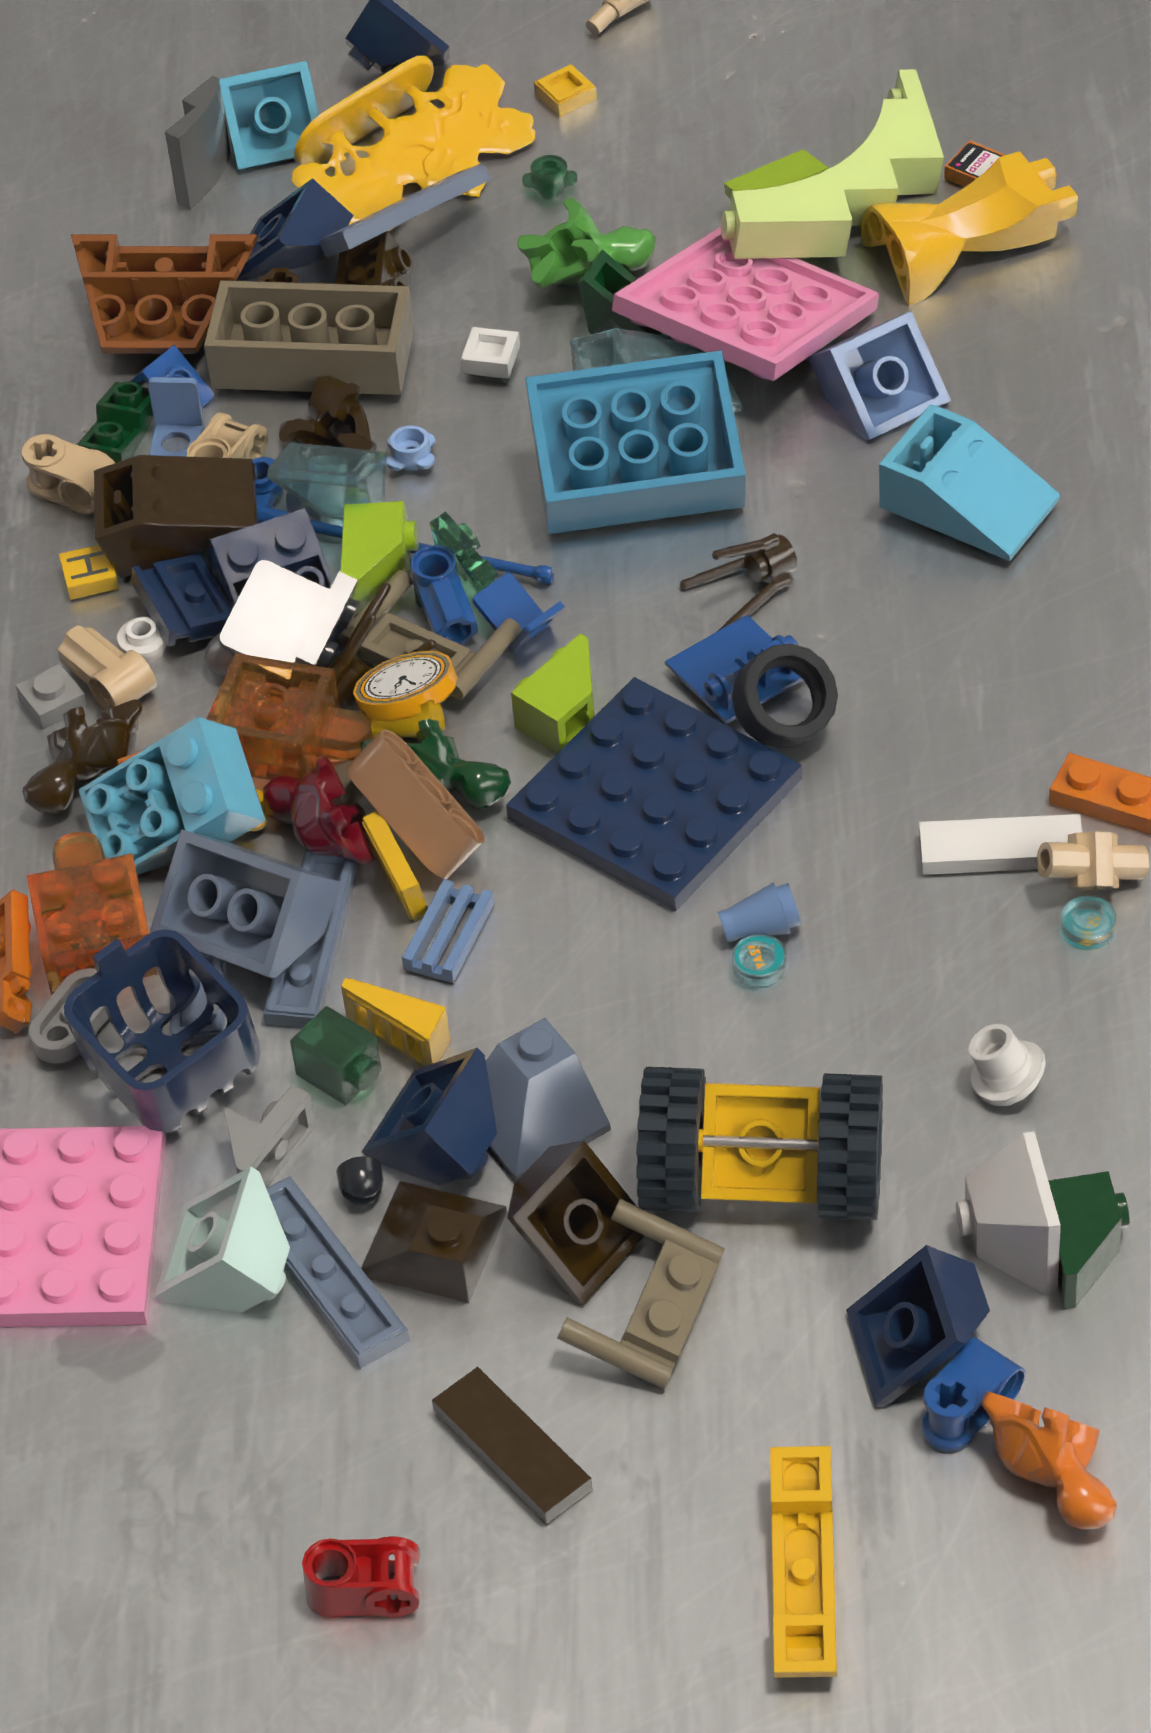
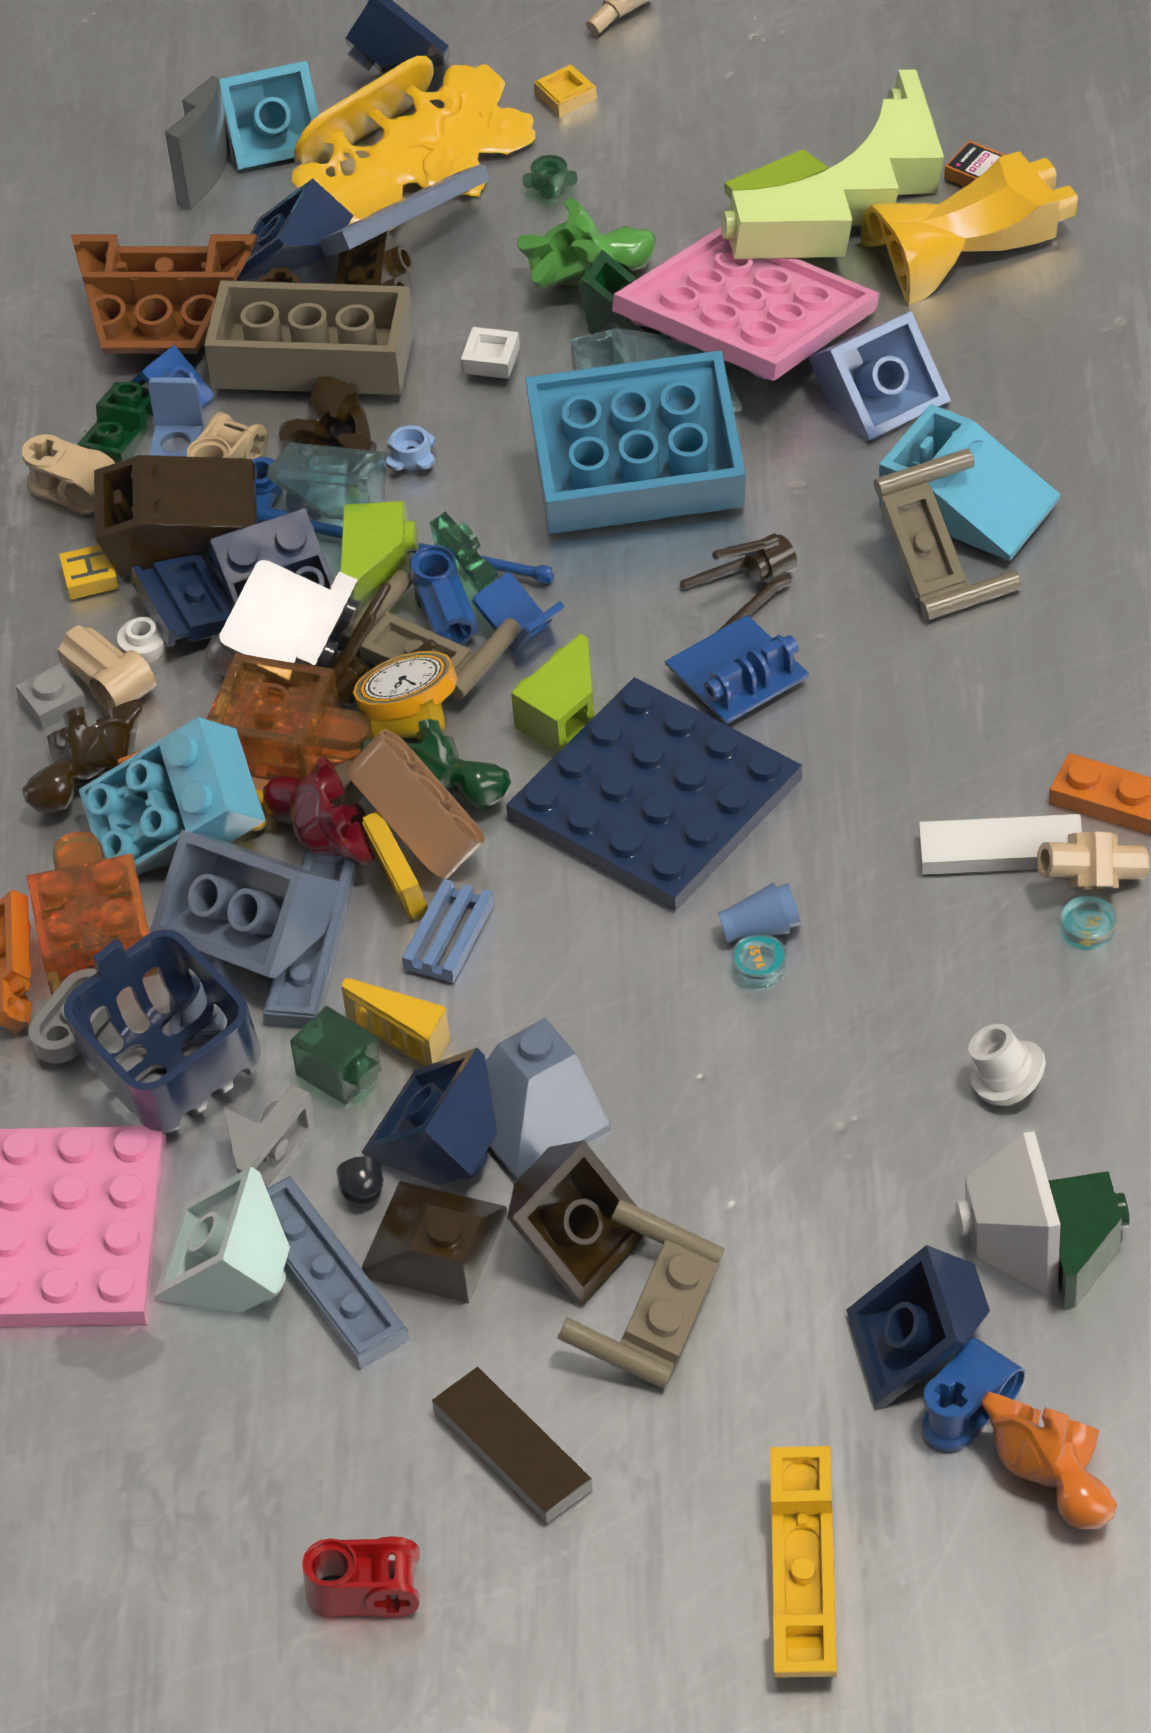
plate [636,1067,883,1220] -> none
black tyre [732,643,838,749] -> none
none -> dark tan plate [874,448,1022,621]

